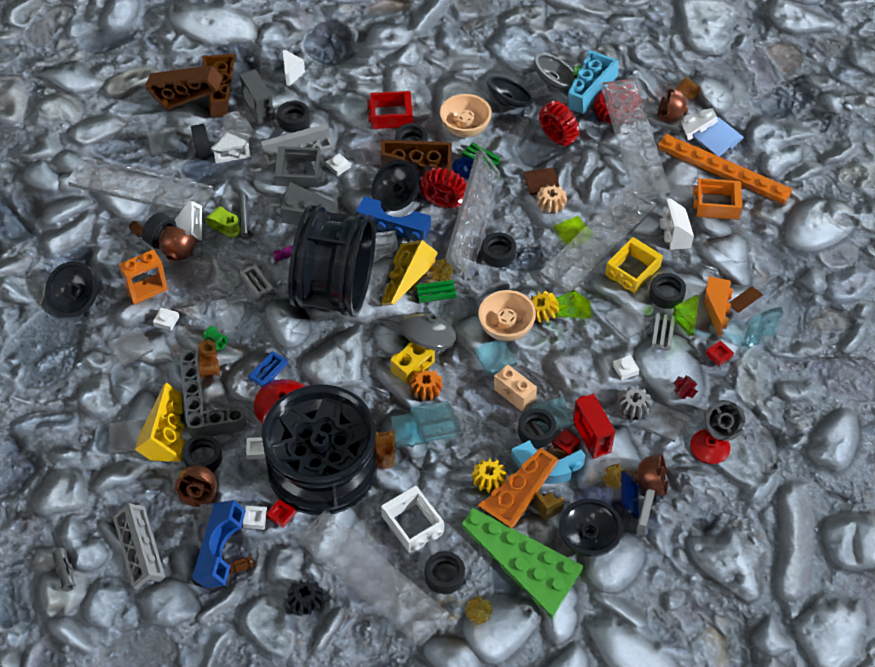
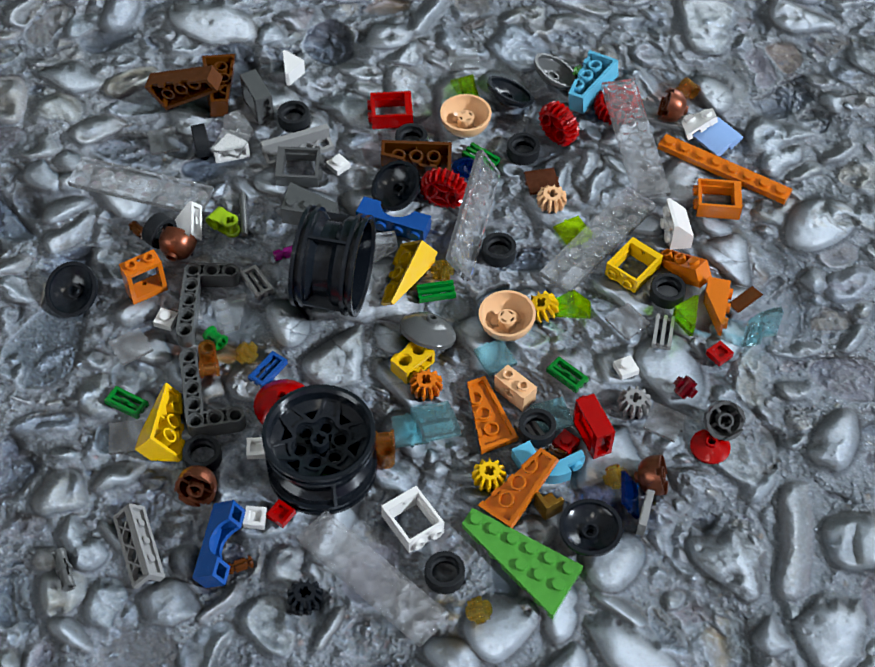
none -> green tile [104,386,149,420]
none -> dark grey beam [176,262,240,348]
none -> clear yellow gear [235,341,259,365]
none -> clear neon green slope [450,74,479,97]
none -> orange wing [467,376,518,454]
none -> black tyre [507,133,540,165]
none -> green tile [546,356,589,393]
none -> orange slope [660,249,712,288]

